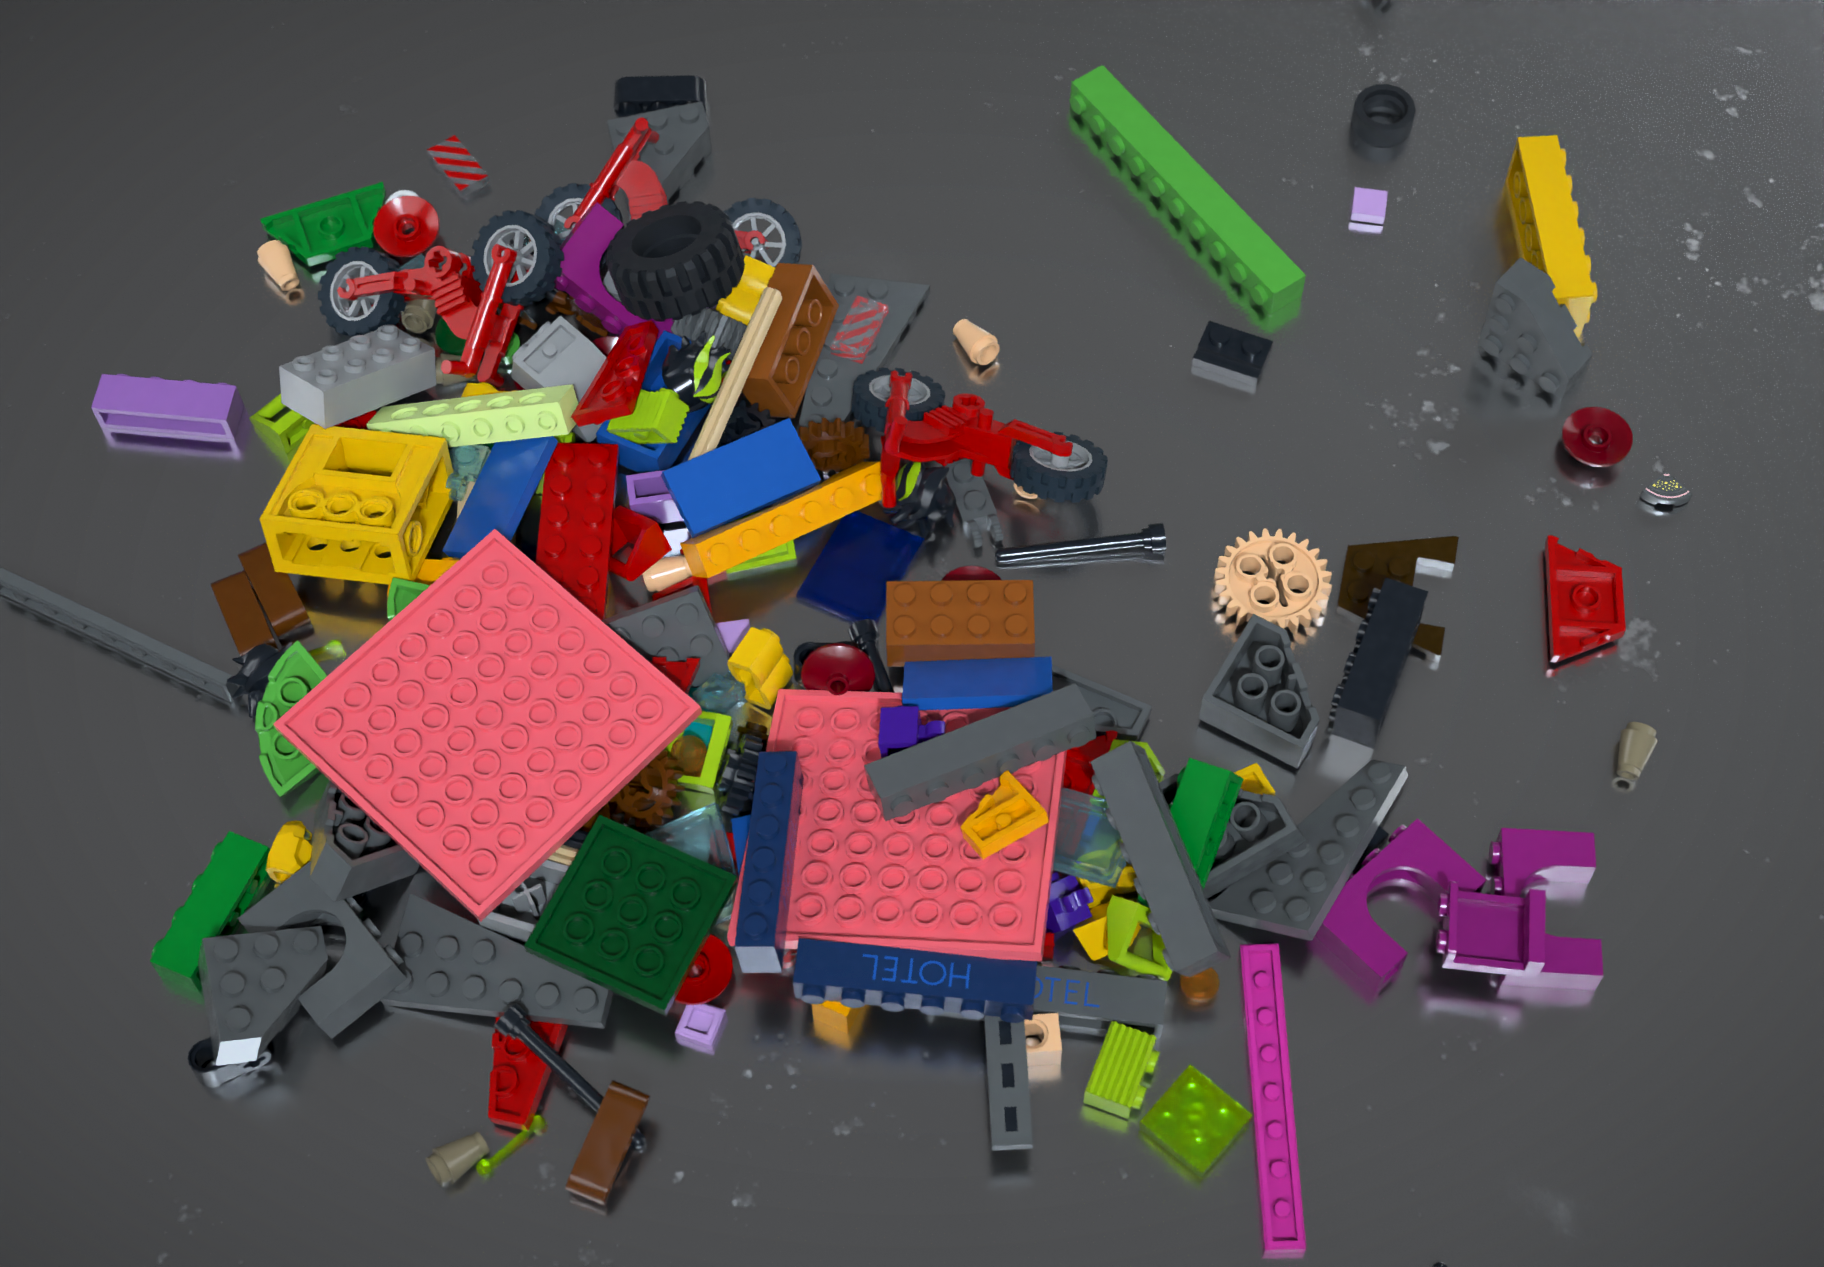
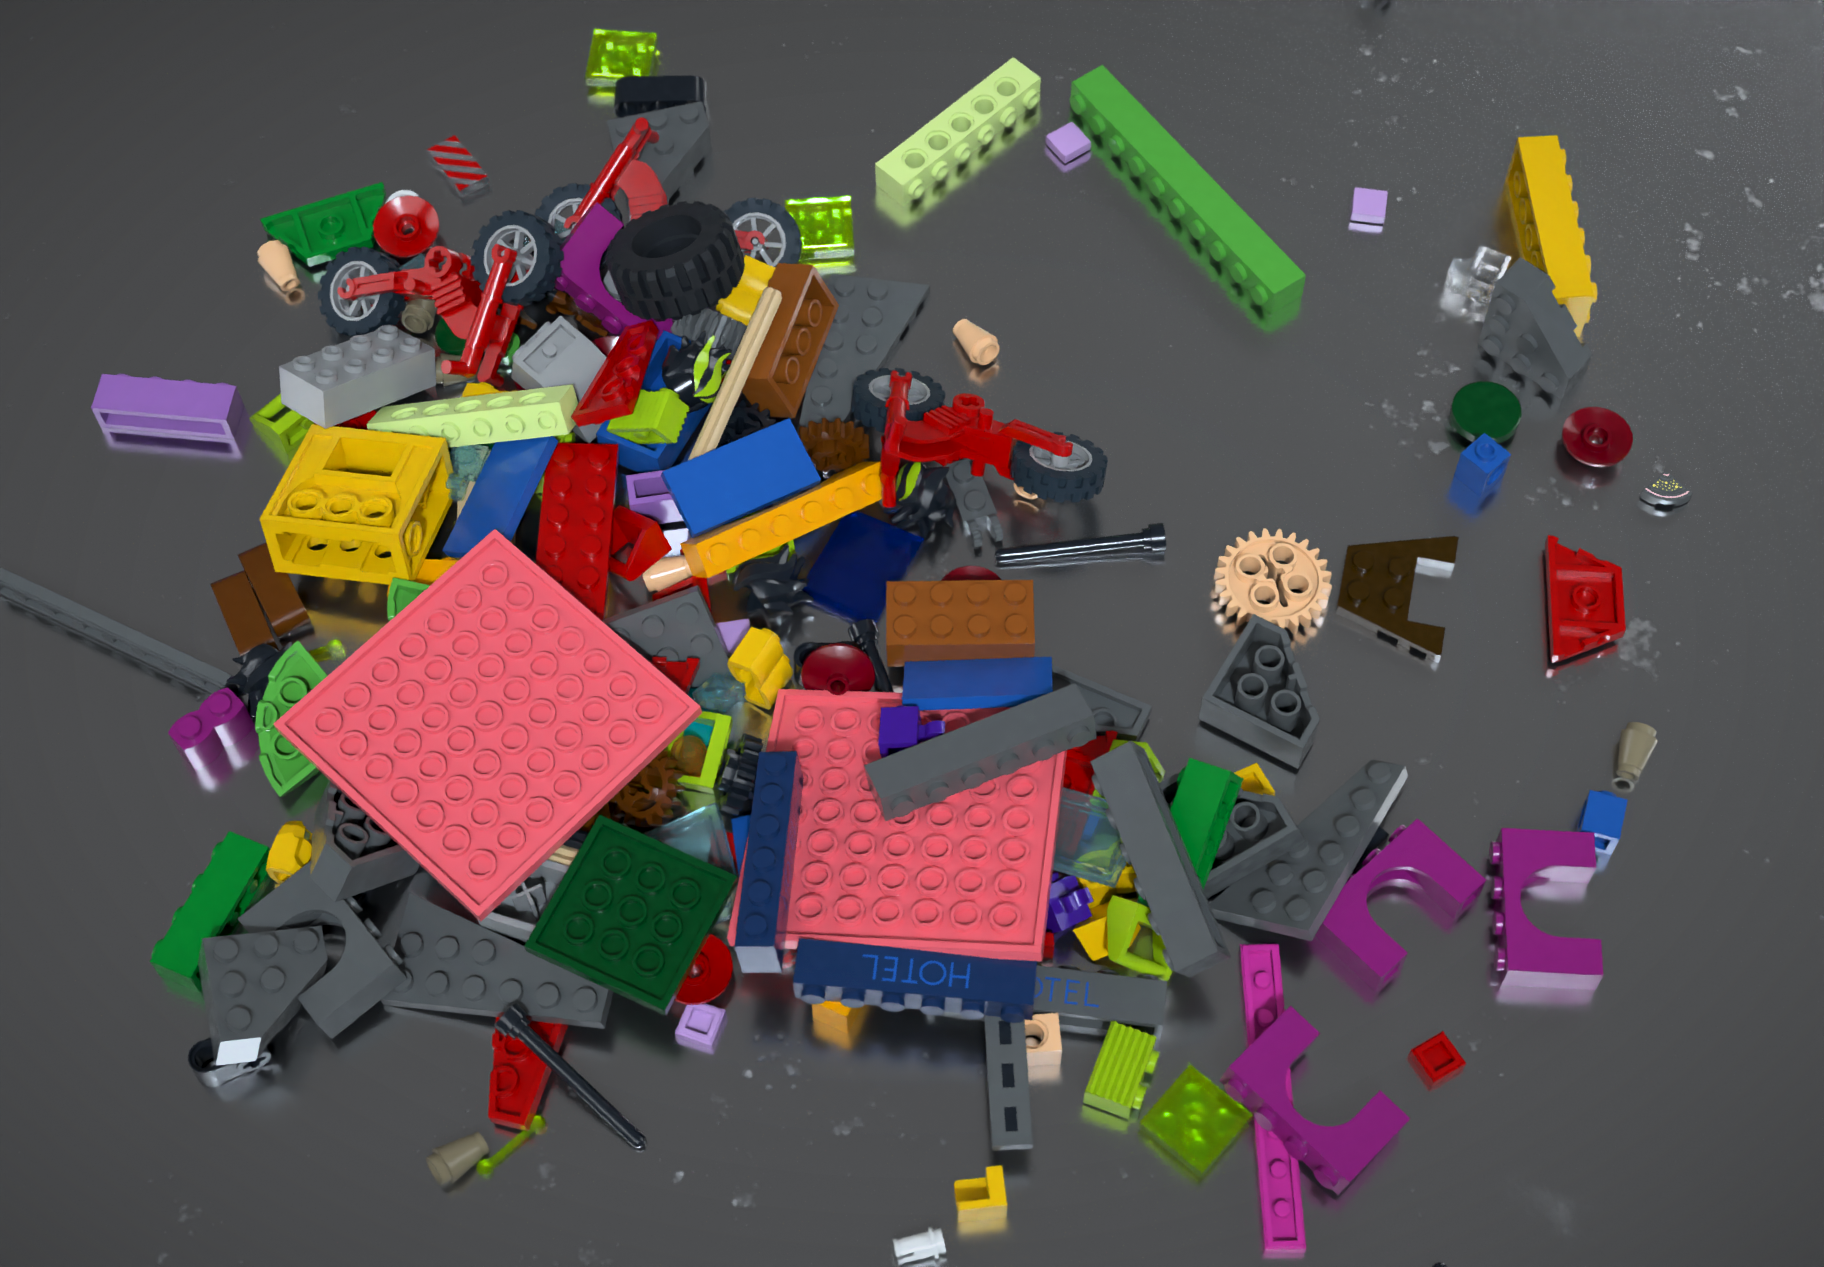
reddish brown beam [565,1080,650,1205] -> none
dark brown plate [736,721,769,750] -> none
clear tile [830,295,889,364] -> none
light orange wing [961,770,1049,860] -> none
clear orange plate [1180,967,1220,1002] -> none
black plate [1192,321,1273,386] -> none
black brick [1328,577,1428,748] -> none
black tyre [1351,84,1416,147] -> none
magenta panel [1436,881,1546,978] -> none
none -> magenta brick [168,687,254,770]
none -> clear neon green plate [585,29,658,88]
none -> black hair [732,545,814,618]
none -> clear neon green plate [785,196,855,260]
none -> yellowish green brick [875,57,1041,207]
none -> white pin [893,1226,946,1265]
none -> yellow panel [954,1165,1007,1222]
none -> lavender tile [1046,122,1091,164]
none -> magenta arch [1219,1006,1410,1195]
none -> red tile [1409,1031,1466,1087]
none -> clear brick [1444,245,1512,306]
none -> dark green tile [1449,381,1522,443]
none -> blue brick [1454,433,1511,497]
none -> blue brick [1577,790,1628,855]

